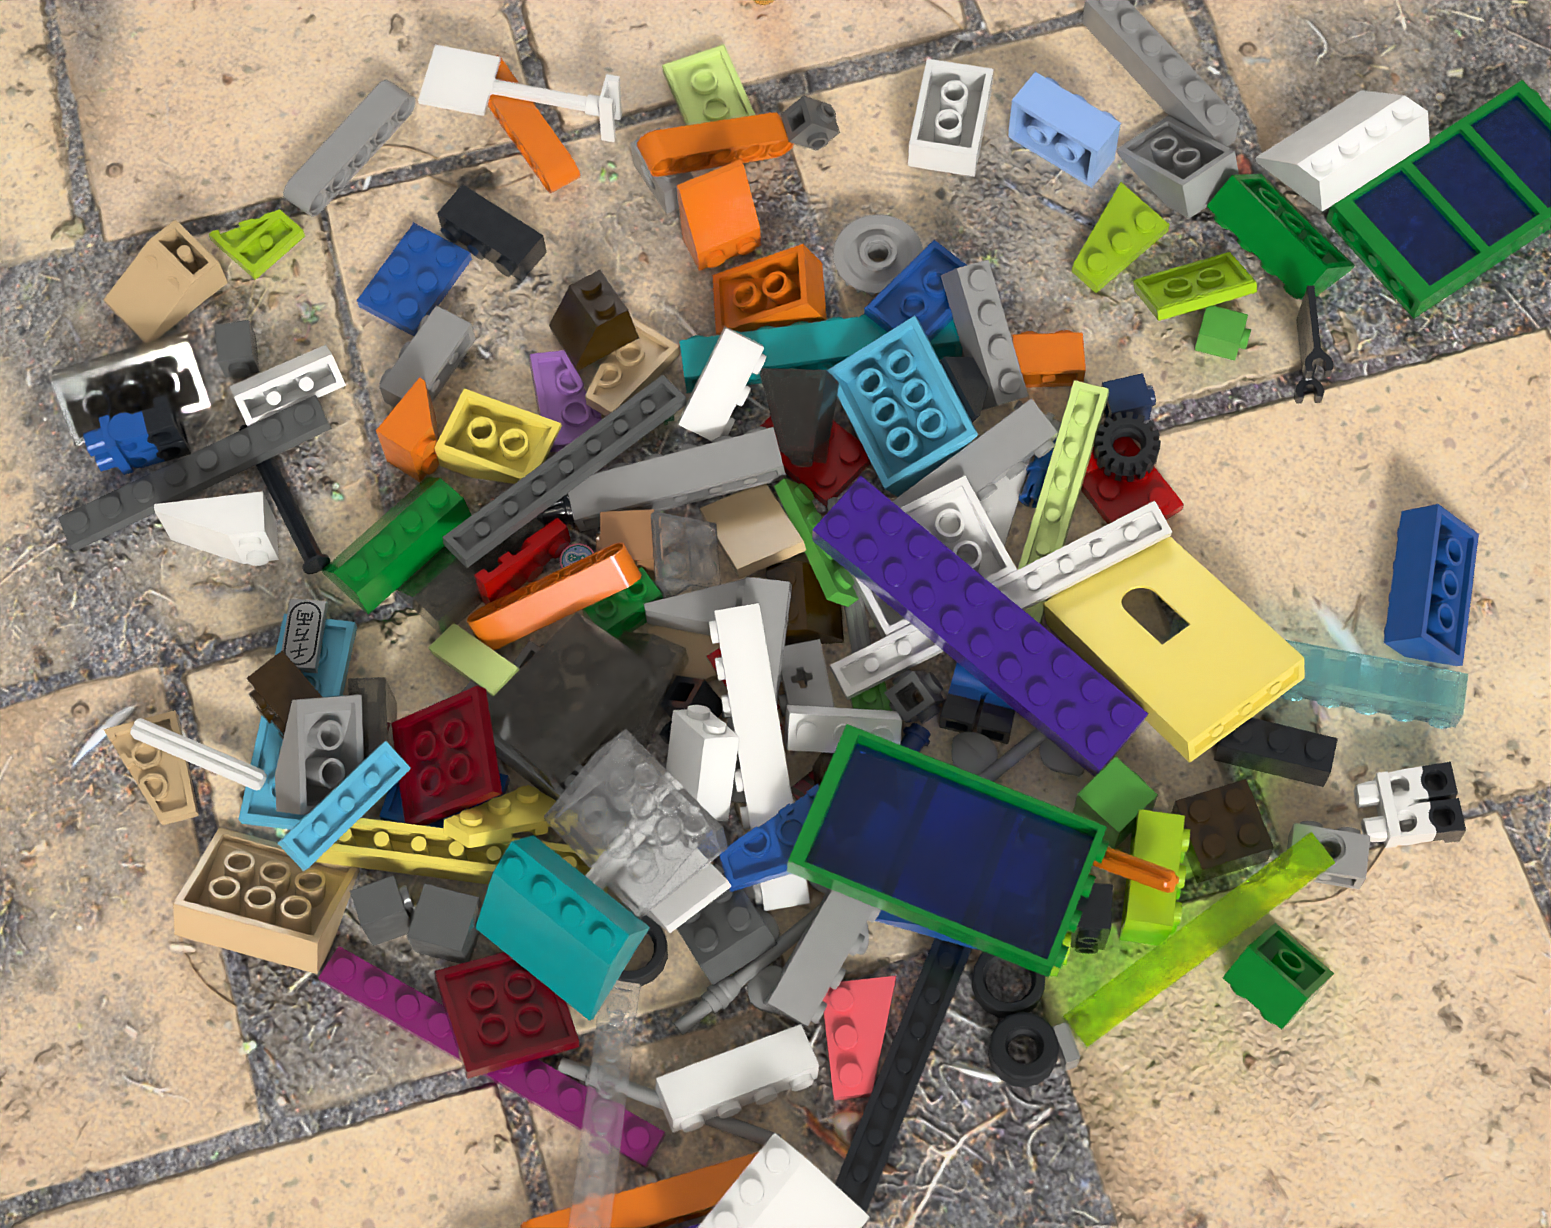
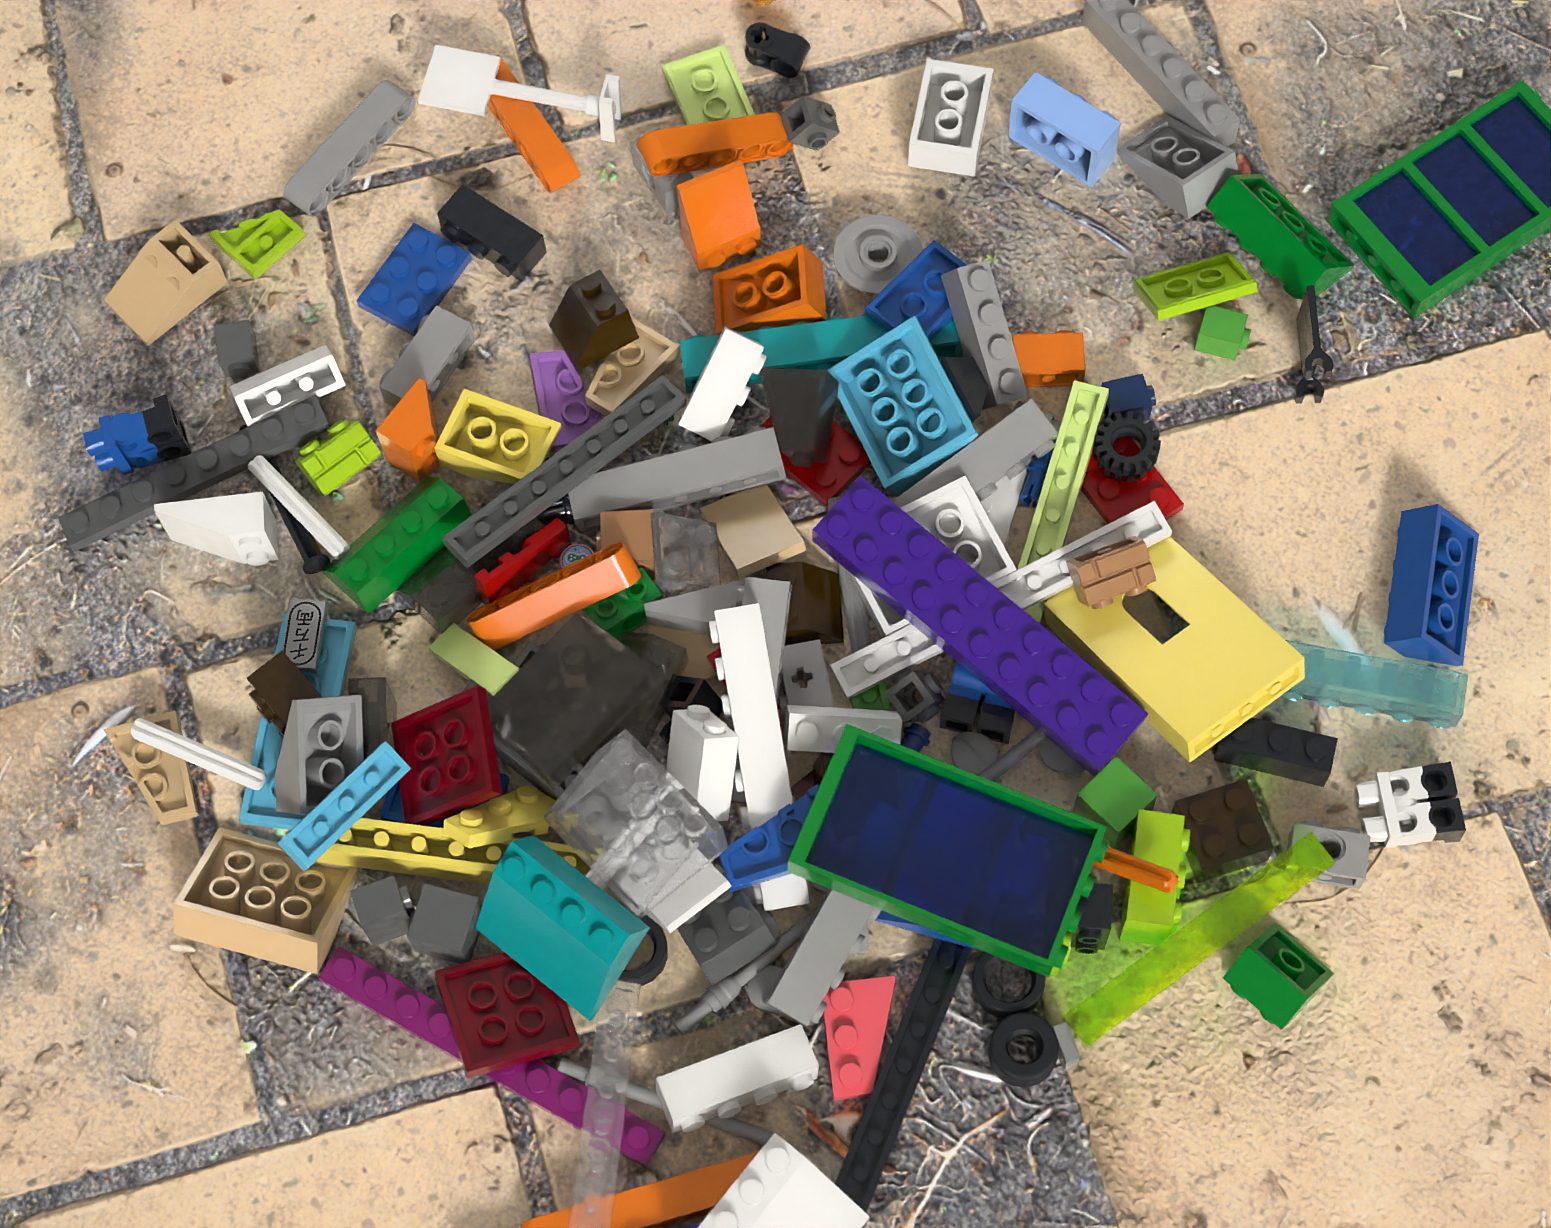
clear smoke slope [51,331,210,446] -> none
bright green plate [774,478,859,607] -> none
lime wing [1072,182,1170,293] -> none
white slope [1256,90,1429,212] -> none
none -> white axle [248,455,350,560]
none -> lime brick [295,418,382,496]
none -> black piece [745,22,811,78]
none -> medium nougat brick [1066,536,1156,609]

